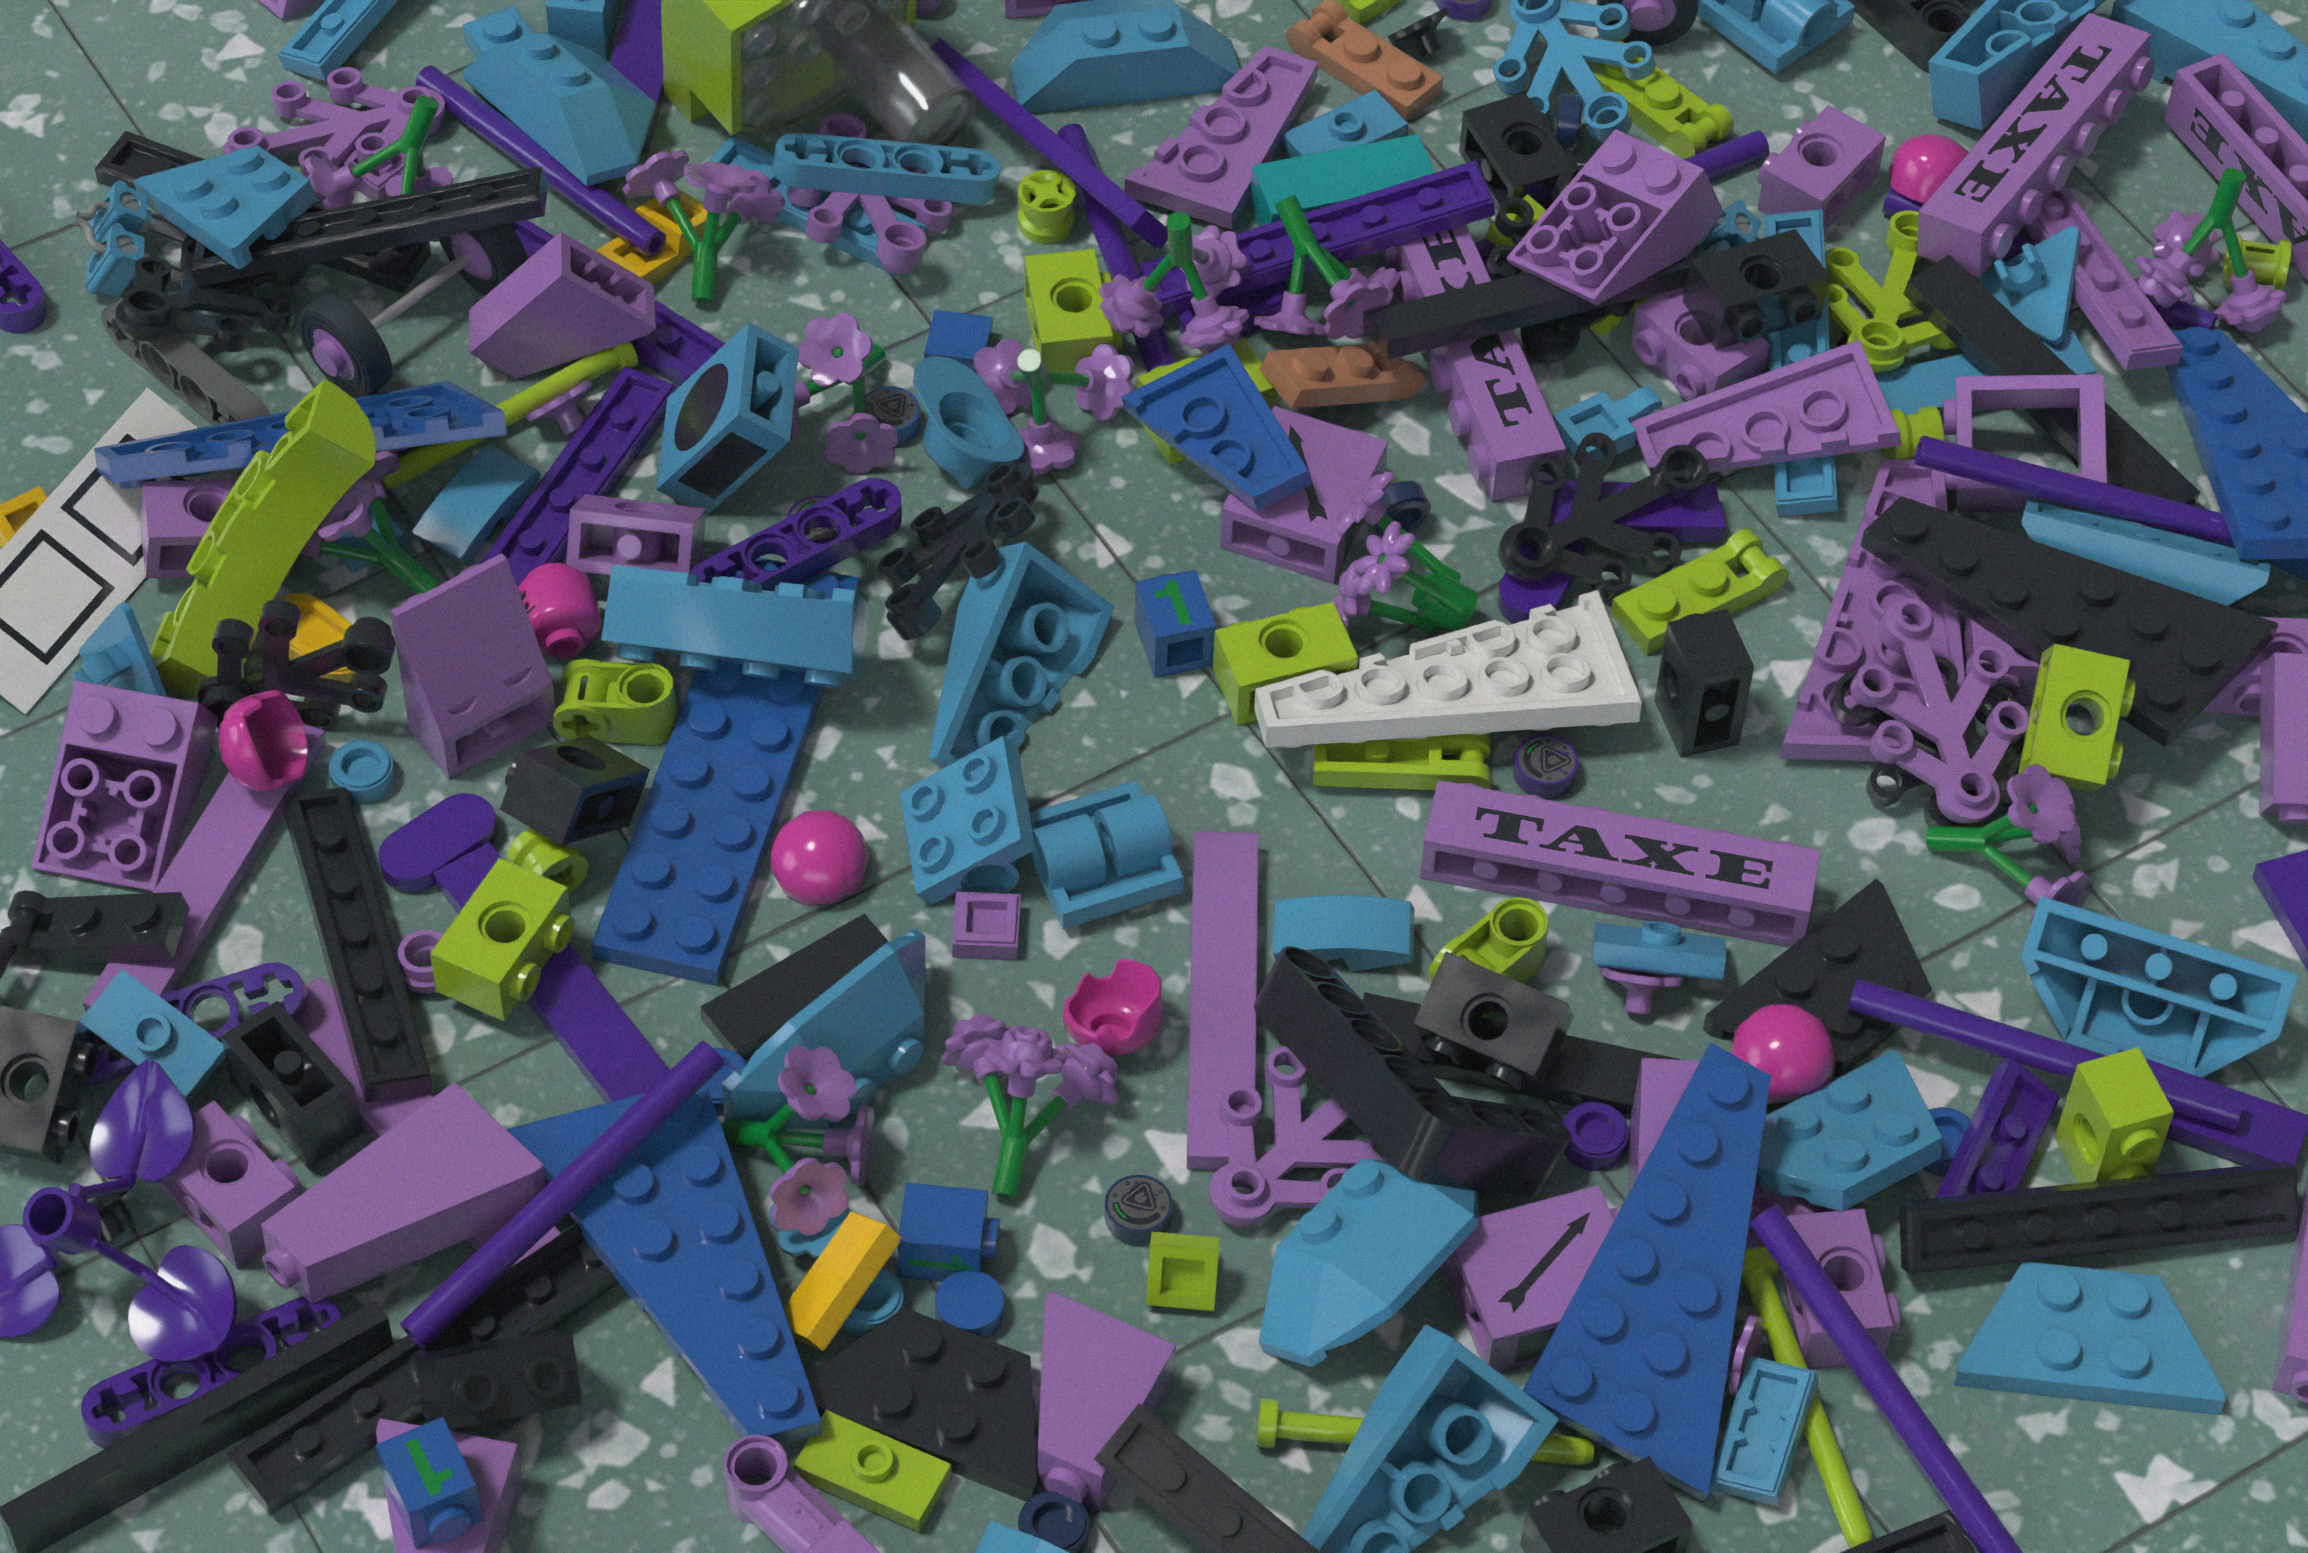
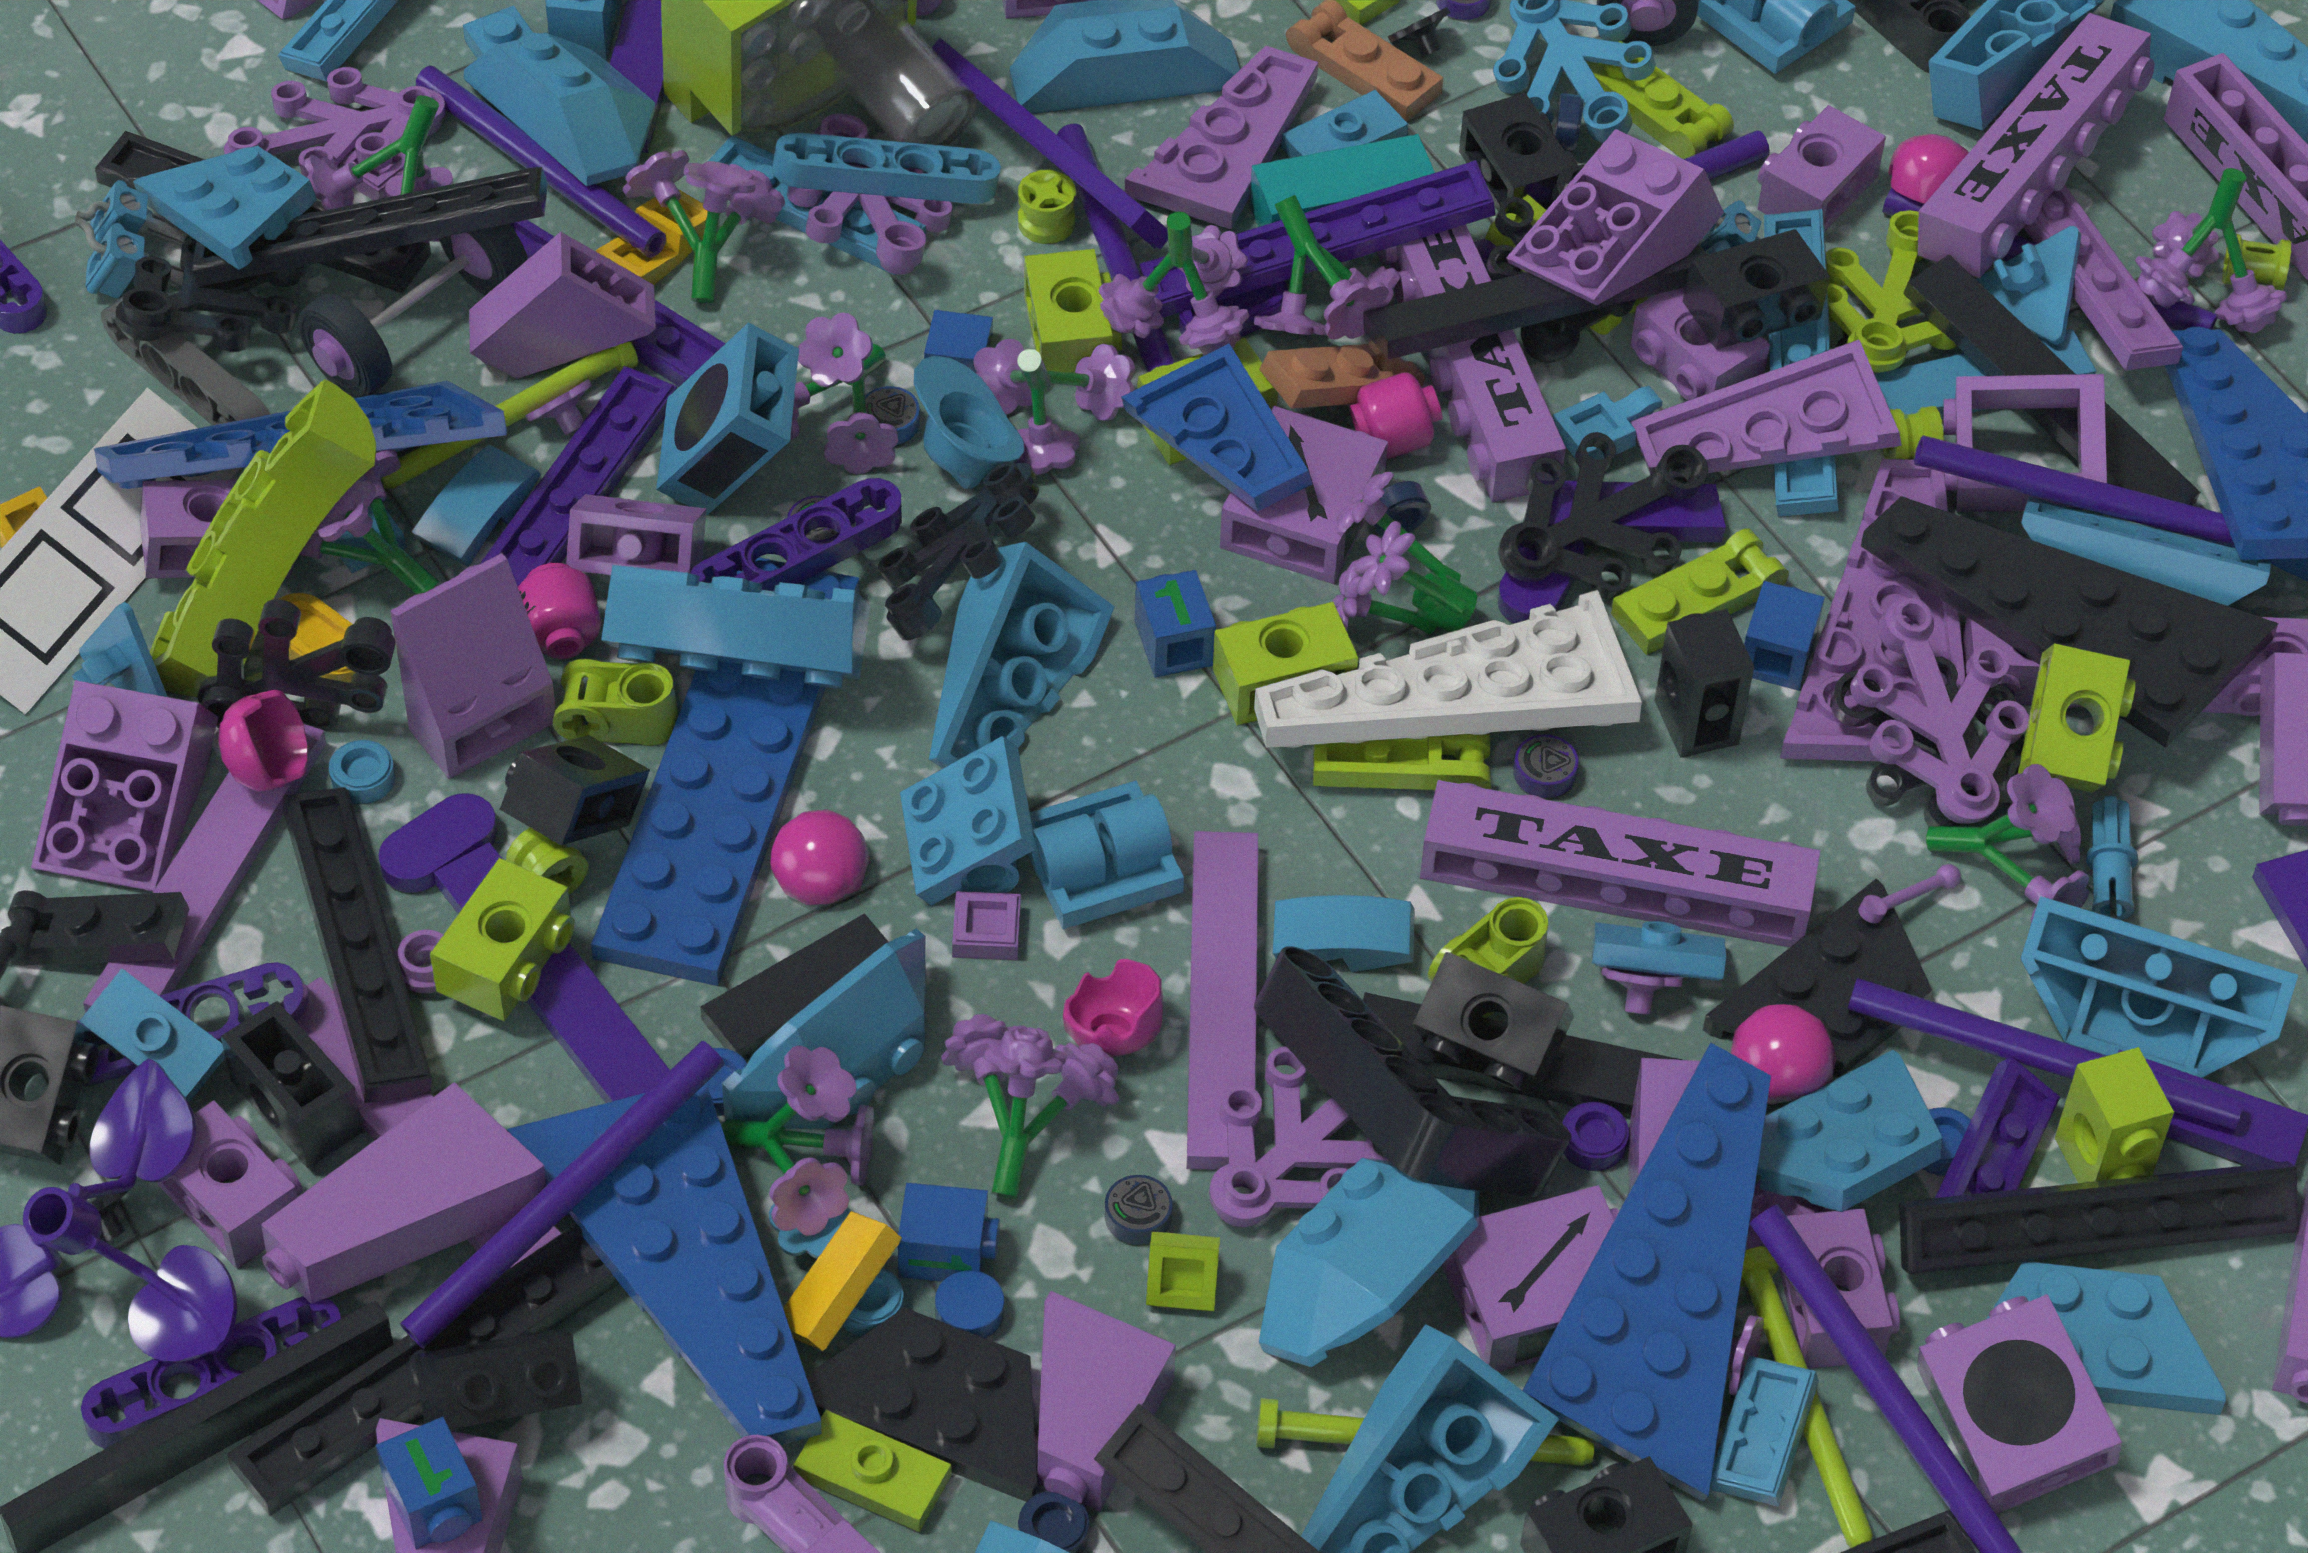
none -> dark pink head [1349,372,1443,459]
none -> blue brick [1744,581,1825,691]
none -> medium lavender hinge [1858,864,1961,923]
none -> medium lavender brick [1917,1294,2122,1514]
none -> dark azure axle [2086,795,2138,920]

